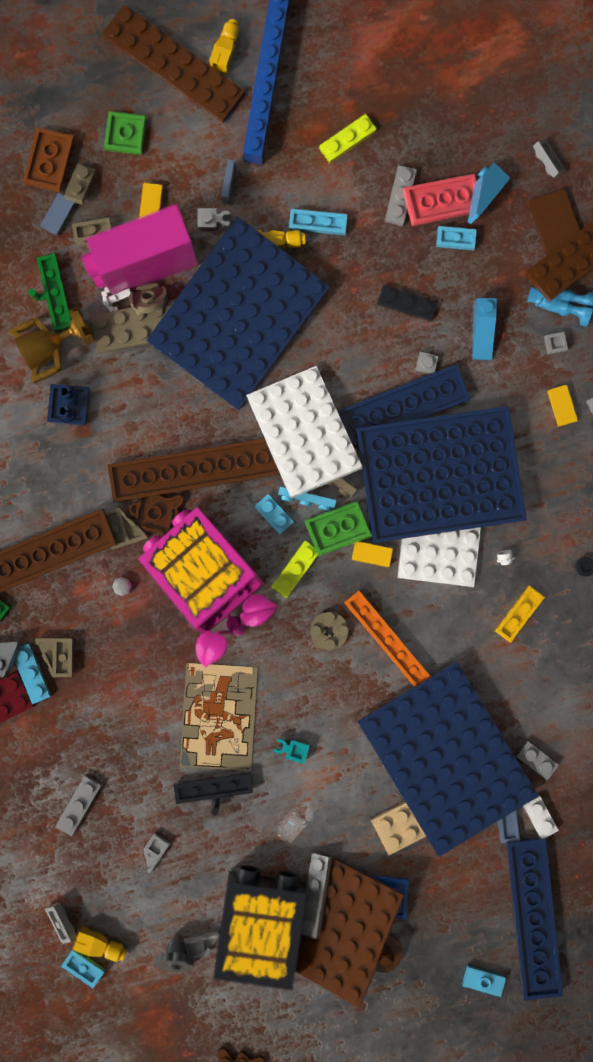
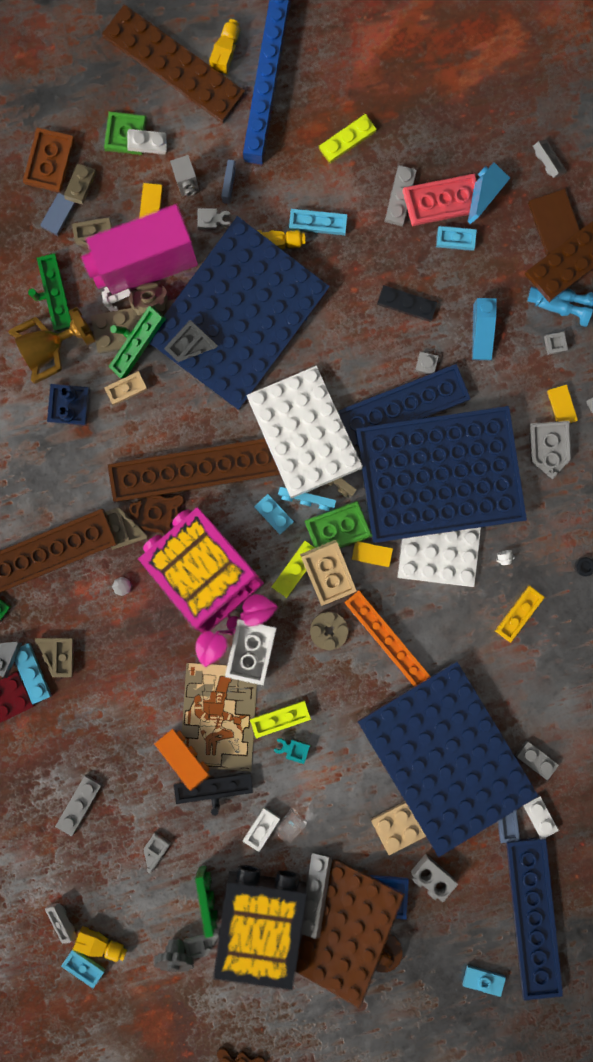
none -> tan plate [104,371,148,406]
none -> green plate [108,305,166,379]
none -> white plate [127,129,166,154]
none -> orange brick [154,729,210,791]
none -> dark grey wing [164,320,217,362]
none -> light grey brick [170,155,199,197]
none -> green plate [195,866,219,938]
none -> white slope [225,619,276,685]
none -> white plate [243,807,280,852]
none -> neon yellow plate [250,700,311,738]
none -> tan plate [300,540,357,606]
none -> light grey brick [411,853,458,902]
none -> light grey tile [530,421,571,480]

